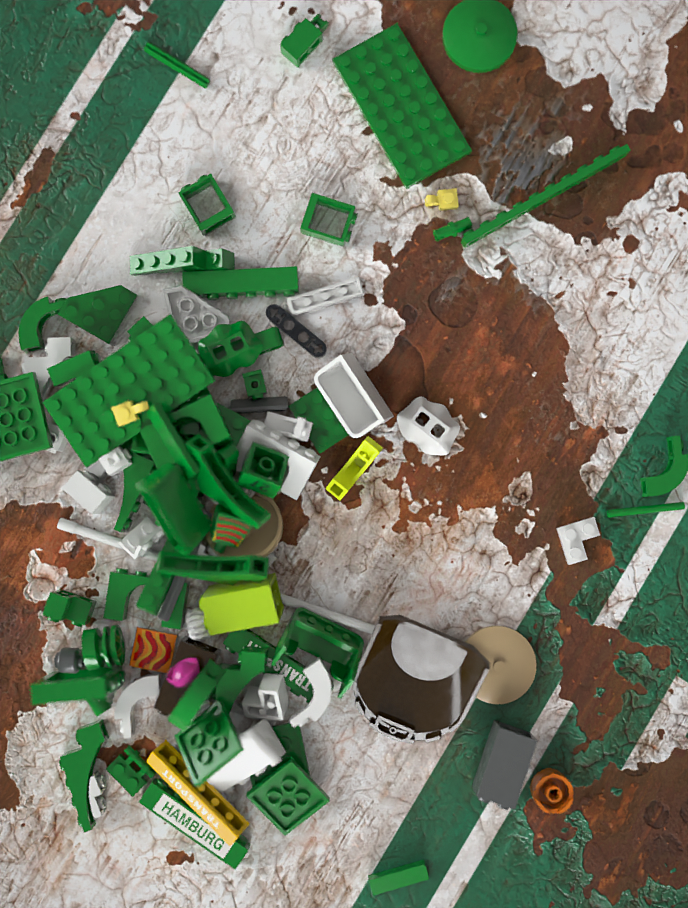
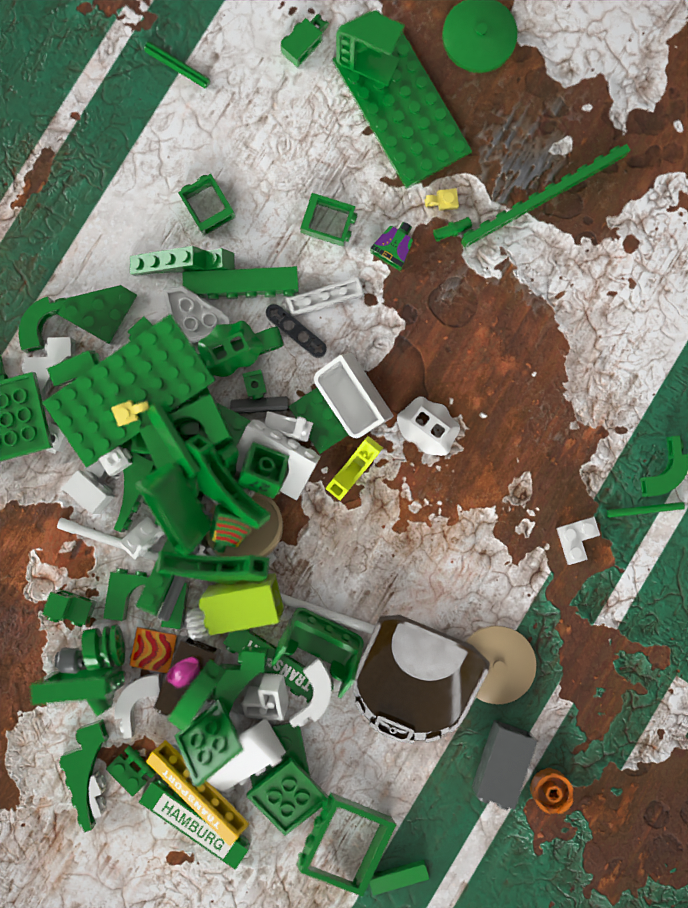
none -> green window [296,792,397,897]
none -> green windscreen [336,10,405,87]
none -> torso [370,222,413,271]

